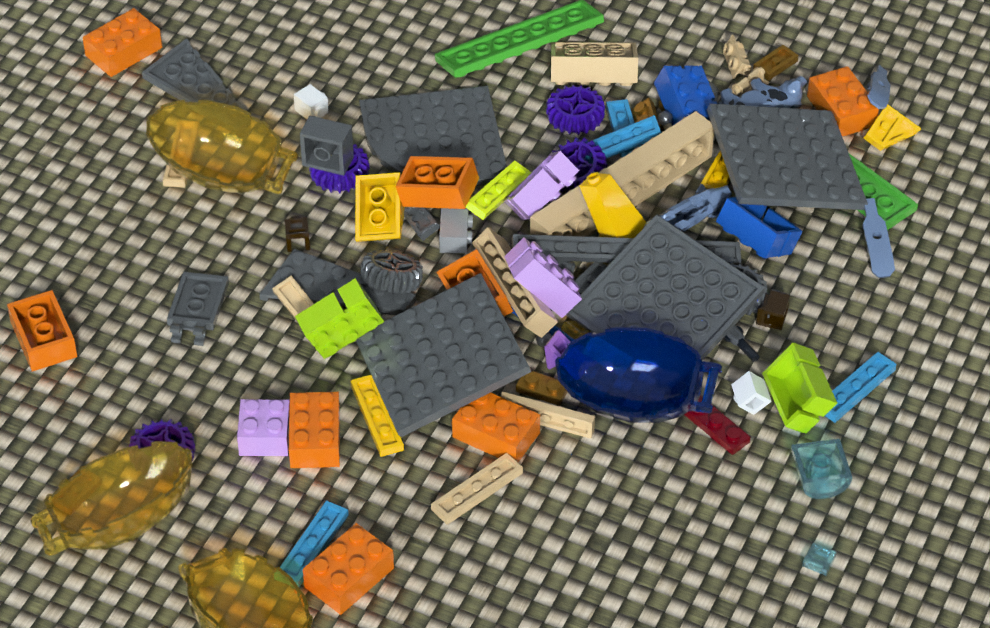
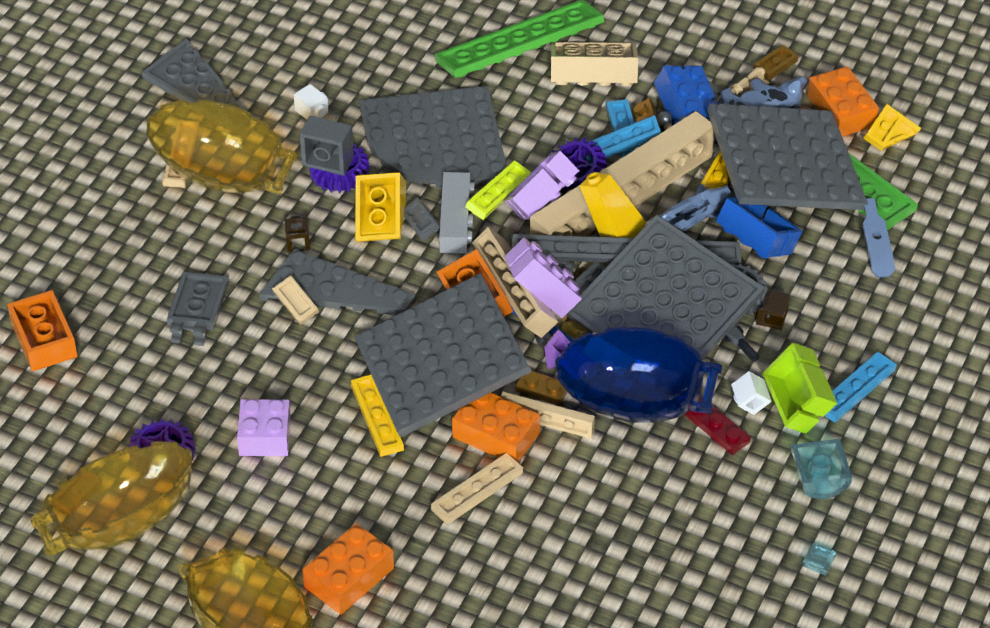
orange brick [83,8,162,77] -> none
dark azure plate [276,501,349,588] -> none
orange brick [289,392,340,468] -> none
lime piece [295,278,384,359] -> none
dark grey gear [360,250,423,294] -> none
orange brick [395,156,479,209] -> none
dark purple gear [546,85,605,135] -> none
tan hinge [723,35,752,79] -> none
sand blue piece [866,65,891,109] -> none

